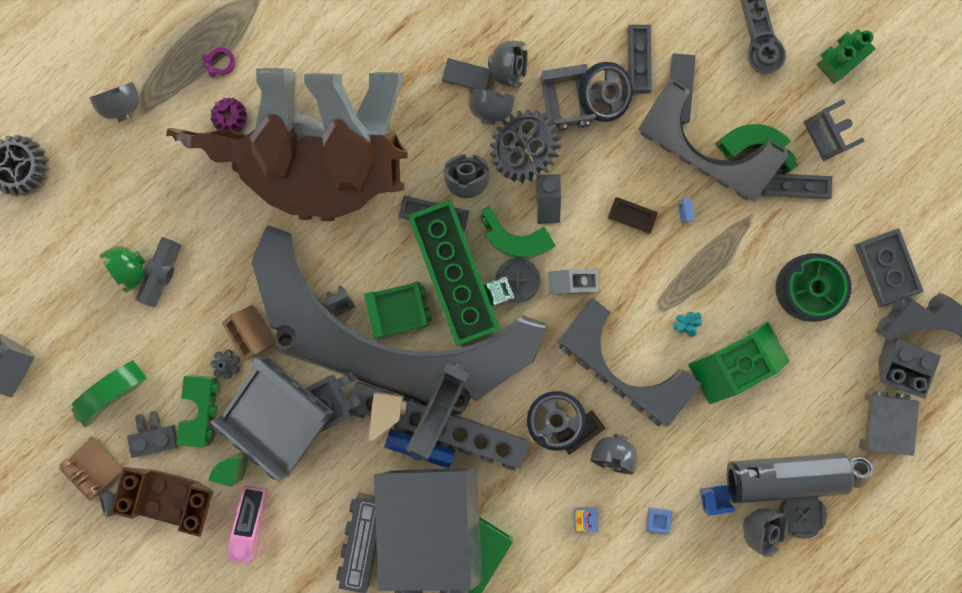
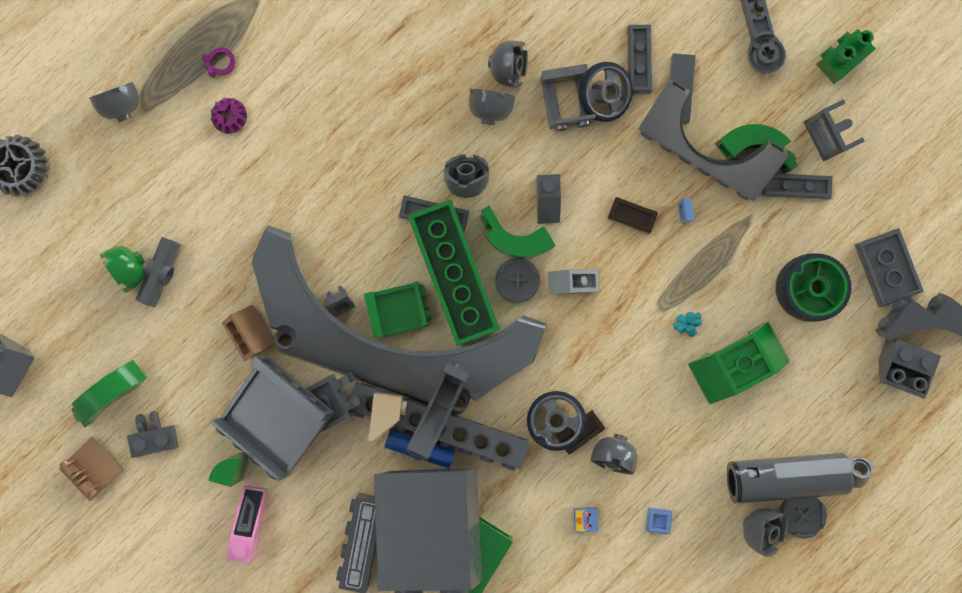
dark grey tile [99,491,116,517] -> none
reddish brown slope [110,467,214,537] -> none
reddish brown animal [166,68,408,221] -> none
green arch [176,375,220,448] -> none
dark grey plant [210,349,240,379] -> none
dark grey tile [442,58,491,90] -> none
clear green tile [484,277,514,306] -> none
dark grey gear [490,109,562,183] -> none
dark grey arch [557,298,701,427] -> none
blue panel [700,485,735,516] -> none
flat silver panel [859,391,919,456] -> none

